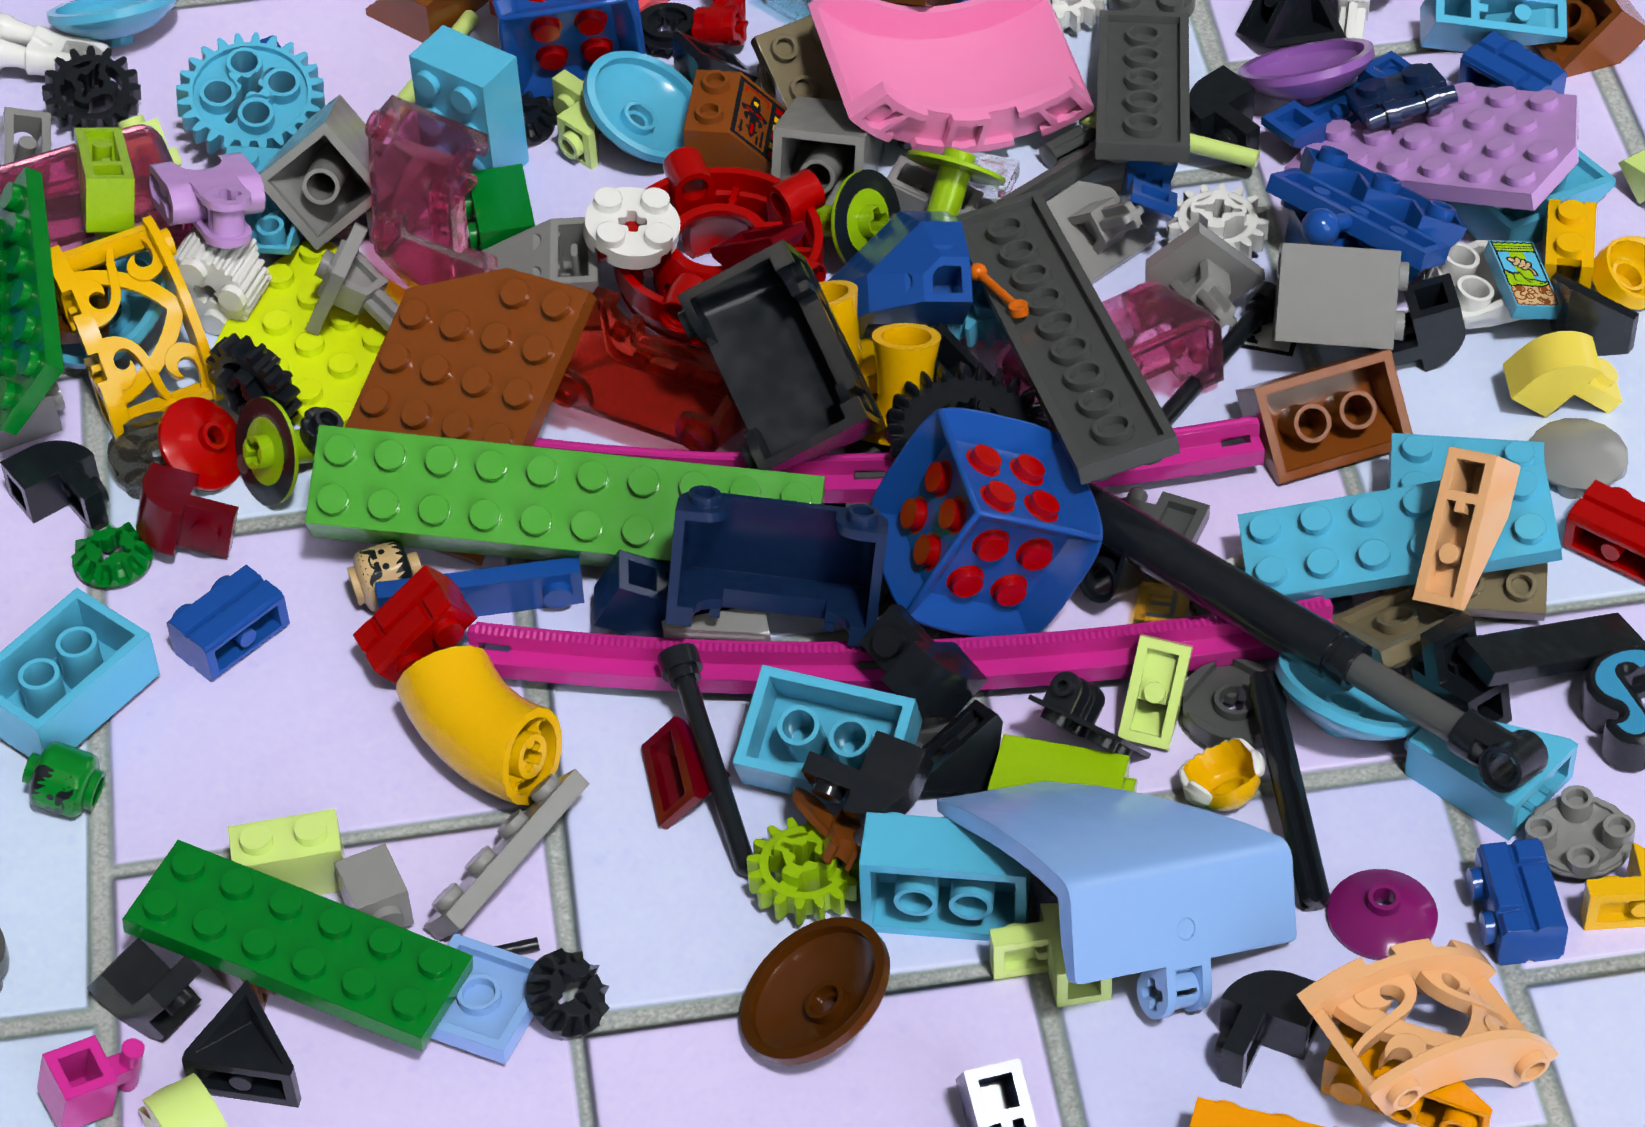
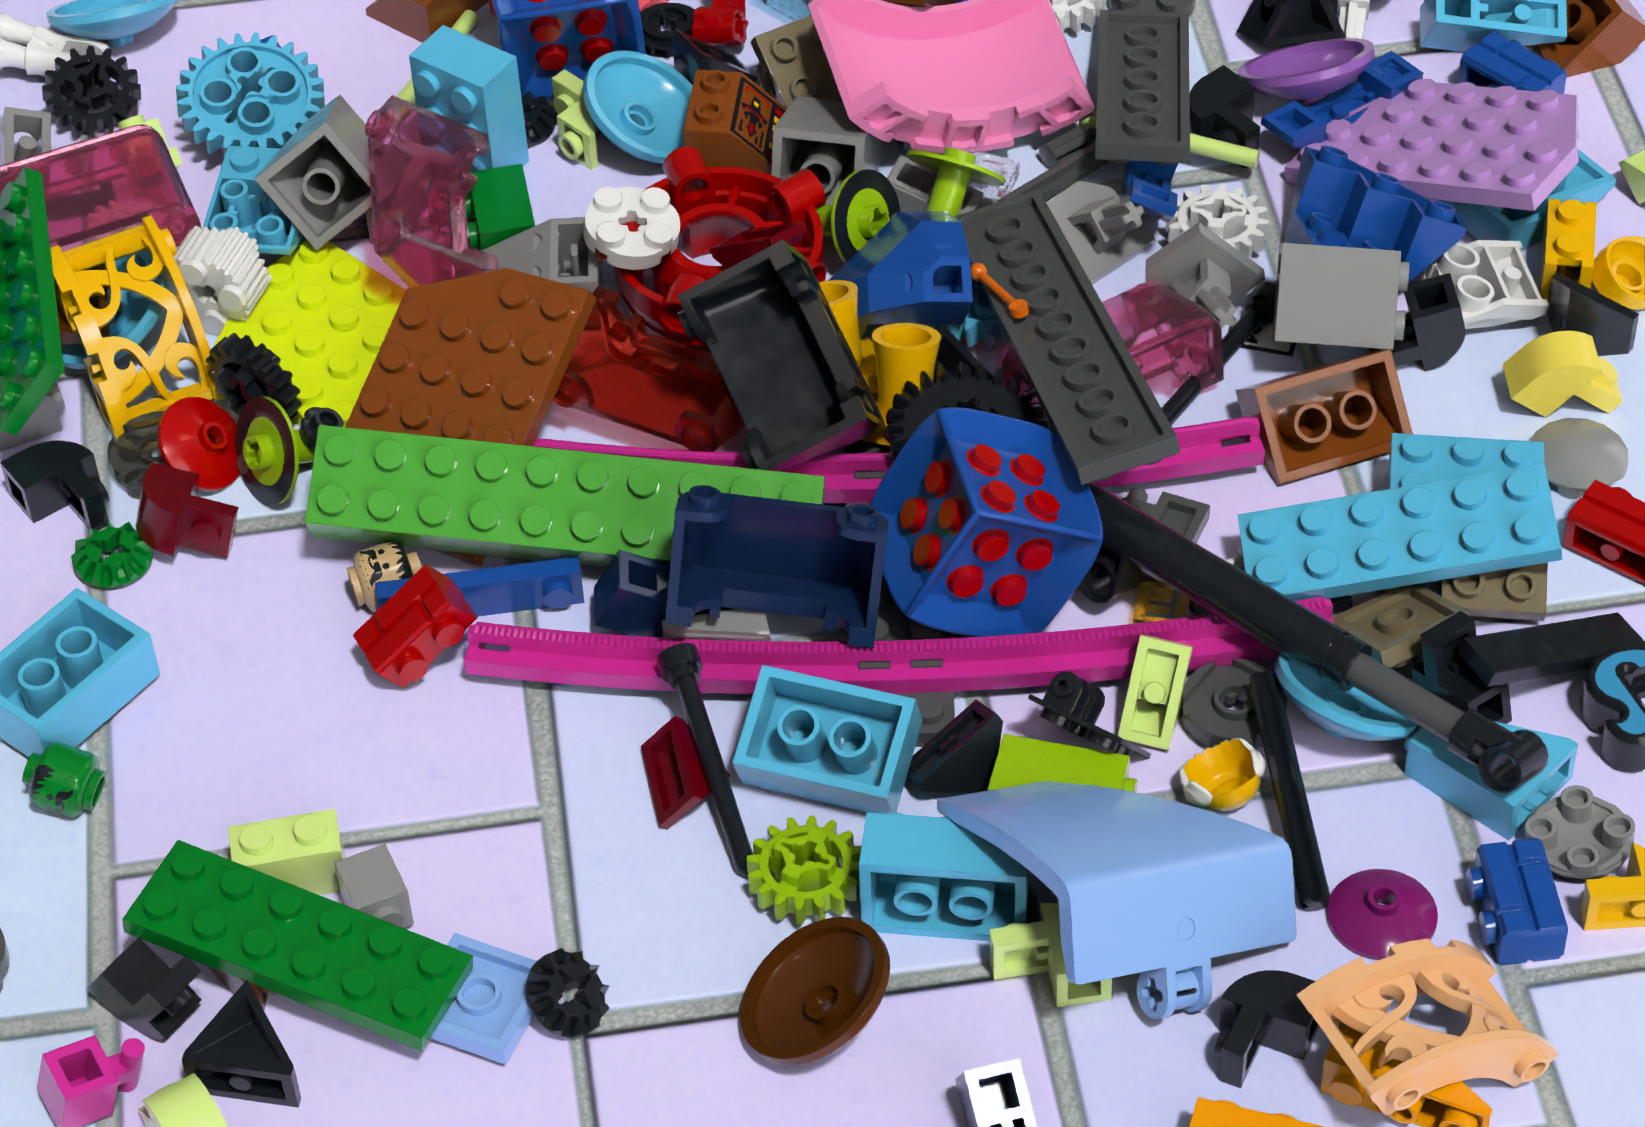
lime slope [74,127,135,237] -> none
lavender piece [149,152,266,249] -> none
blue brick [166,564,290,682] -> none
light grey piece [305,222,399,336] -> none
yellow brick [396,645,562,805] -> none
light grey plate [424,768,590,941] -> none
black piece [495,937,540,955] -> none
dark orange piece [791,787,864,872] -> none
black brick [801,731,934,826] -> none
black brick [859,604,988,717] -> none
blue plate [1265,168,1450,272] -> none
dark blue plate [1345,62,1458,130] -> none
light nougat slope [1412,446,1521,611] -> none
tile [1483,240,1562,320] -> none

